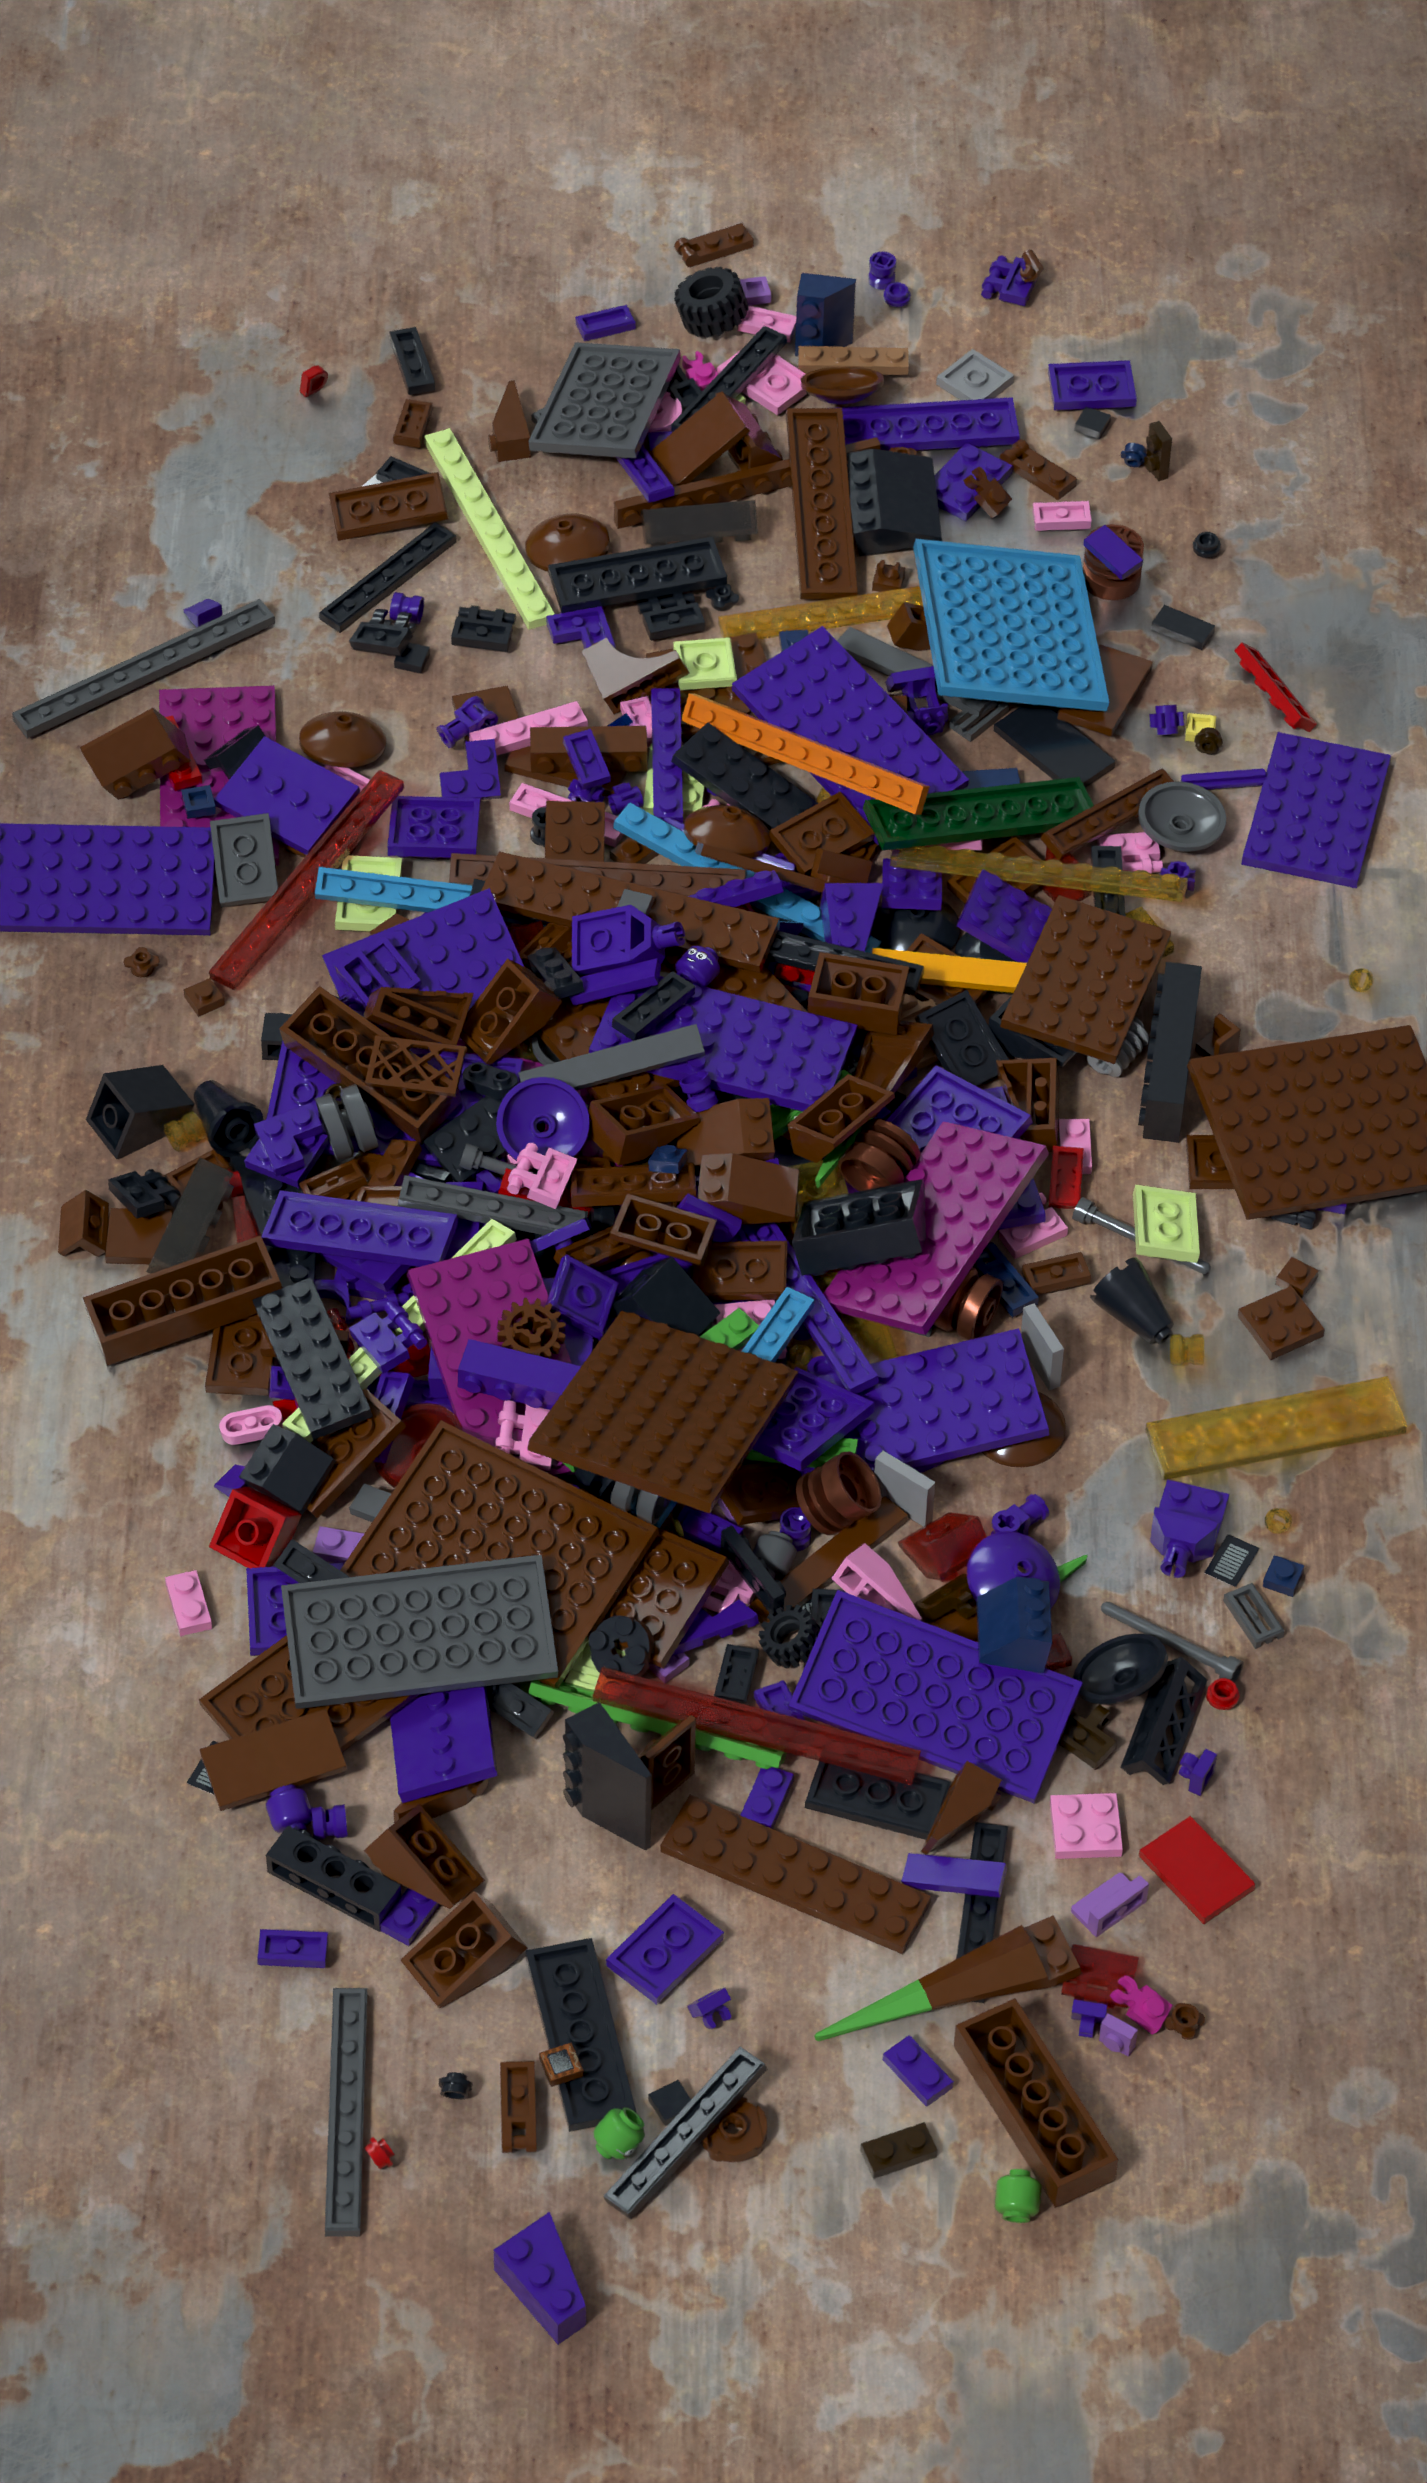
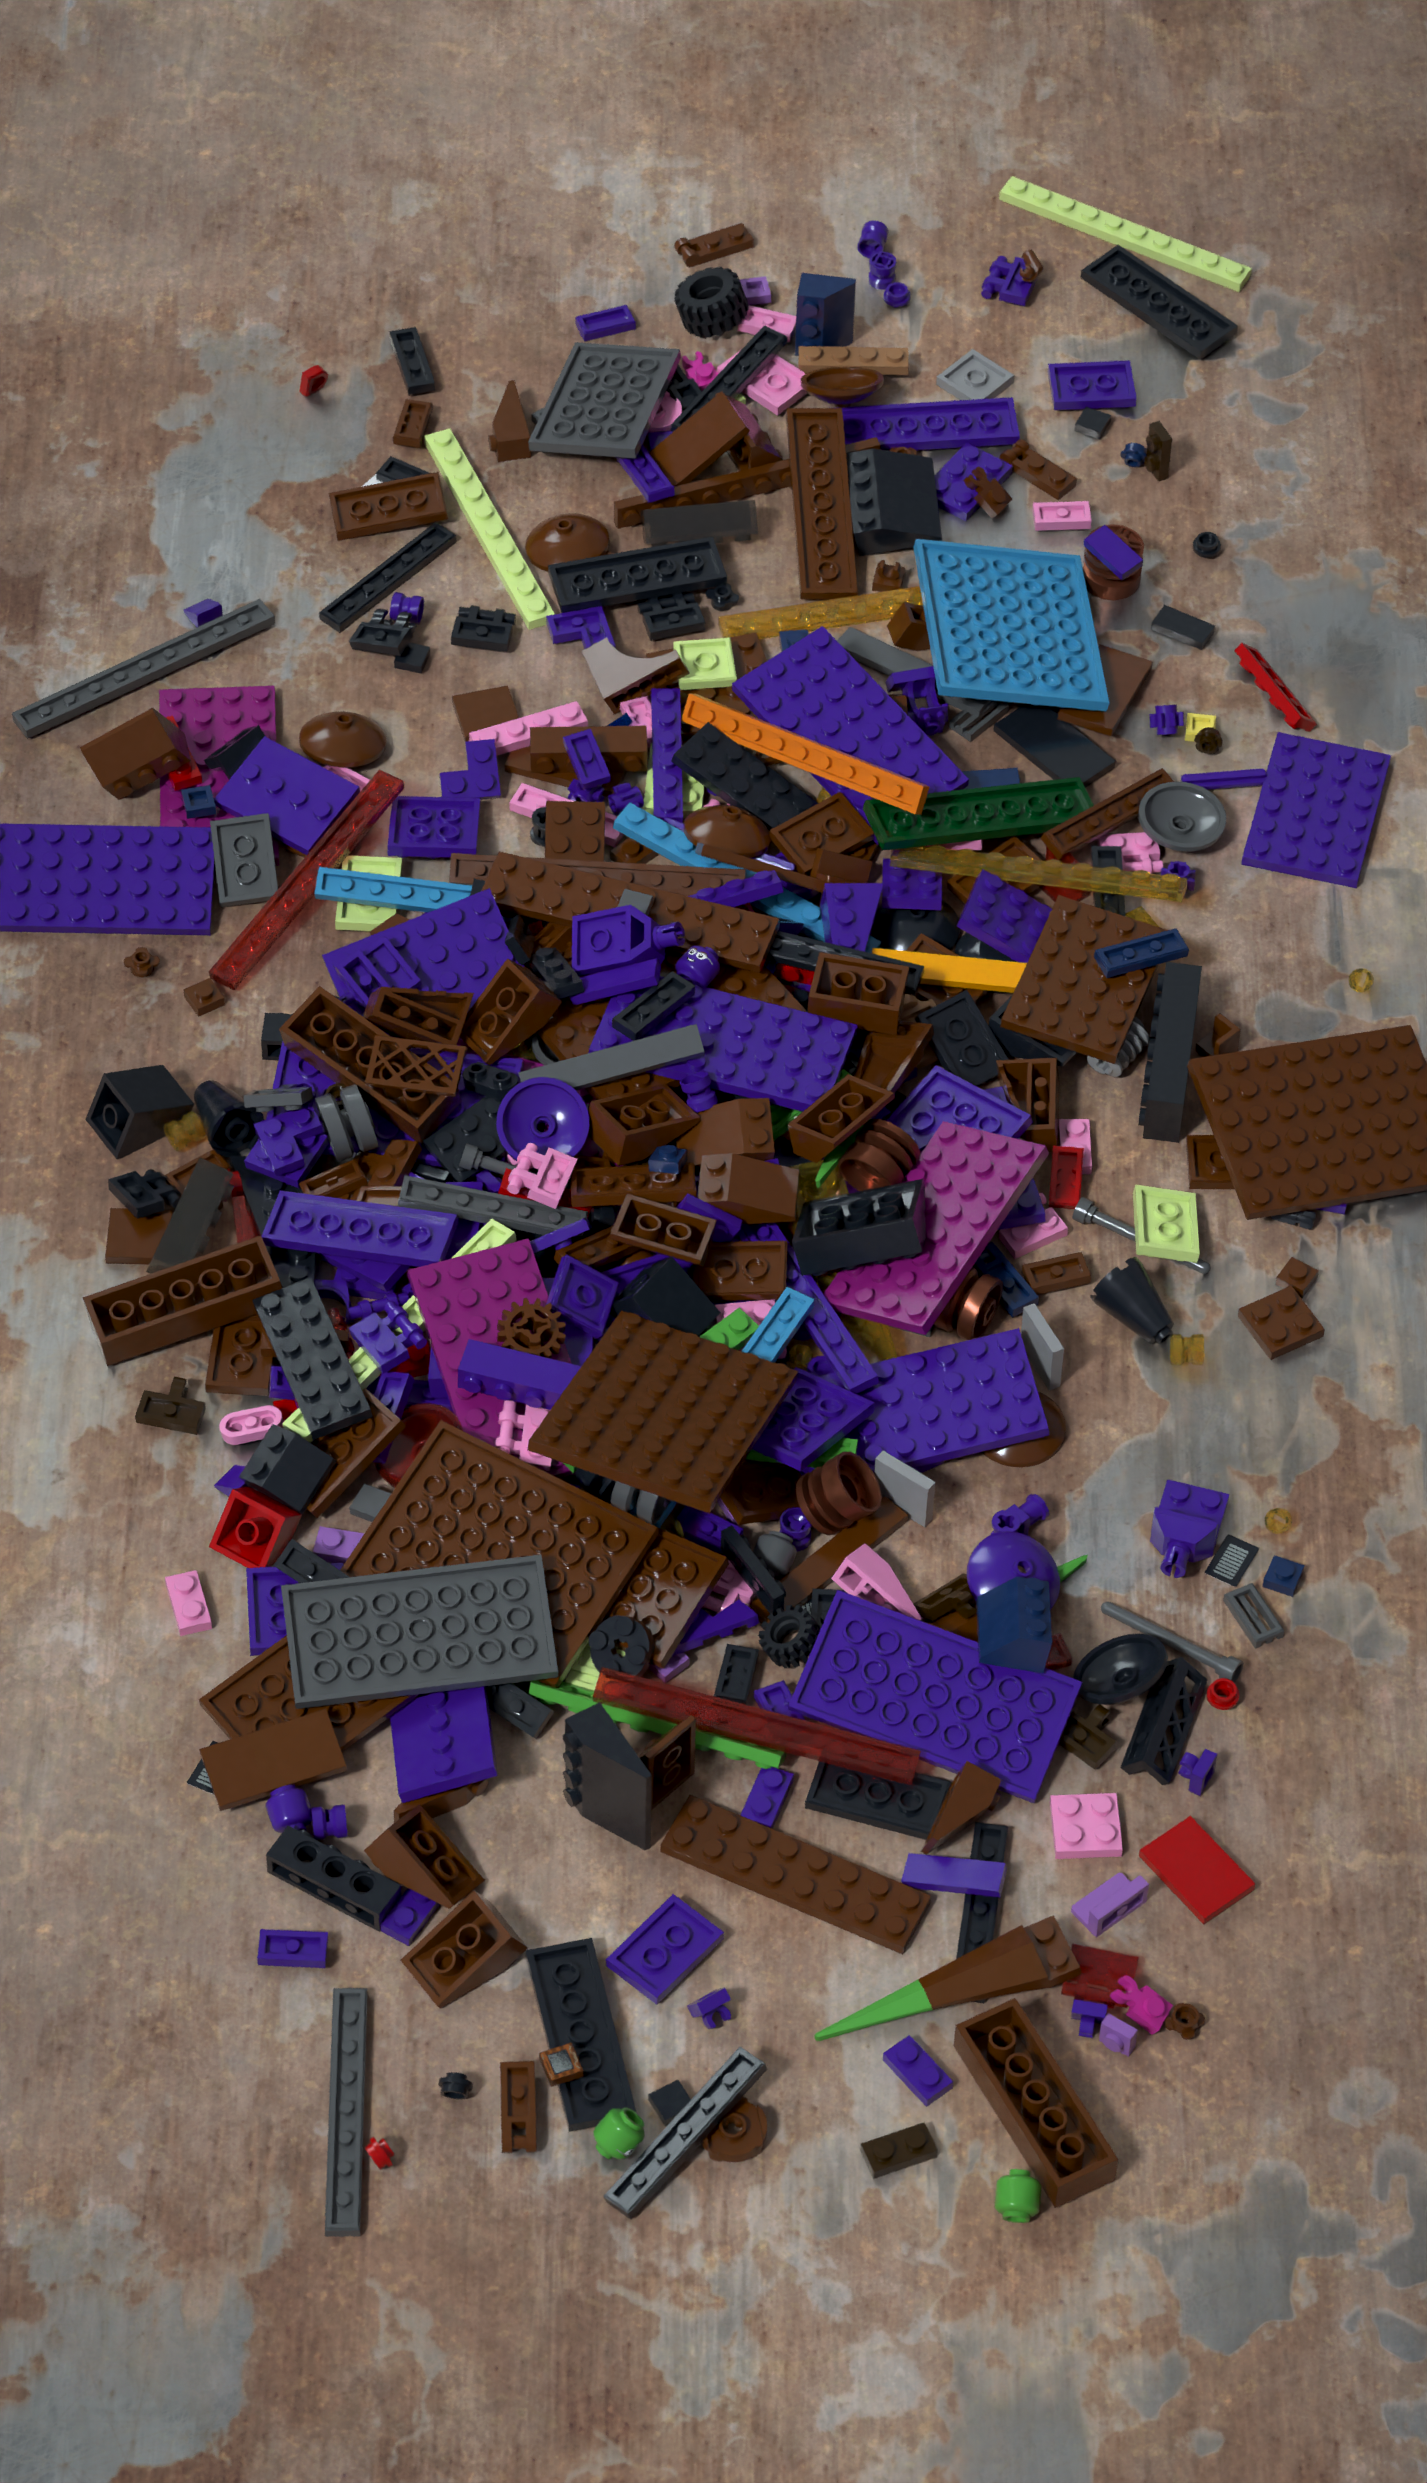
reddish brown panel [58,1190,109,1257] -> none
dark purple connector [436,696,498,748] -> none
dark purple wedge [494,2211,586,2345] -> none
clear red slope [898,1512,987,1582] -> none
clear yellow plate [1145,1376,1407,1480] -> none
none -> dark brown plate [135,1377,206,1435]
none -> dark grey hinge [243,1084,313,1112]
none -> black tile [505,914,535,965]
none -> dark purple wheel [857,220,889,258]
none -> yellowish green plate [999,176,1252,292]
none -> black plate [1081,245,1238,360]
none -> dark blue tile [1094,928,1189,978]

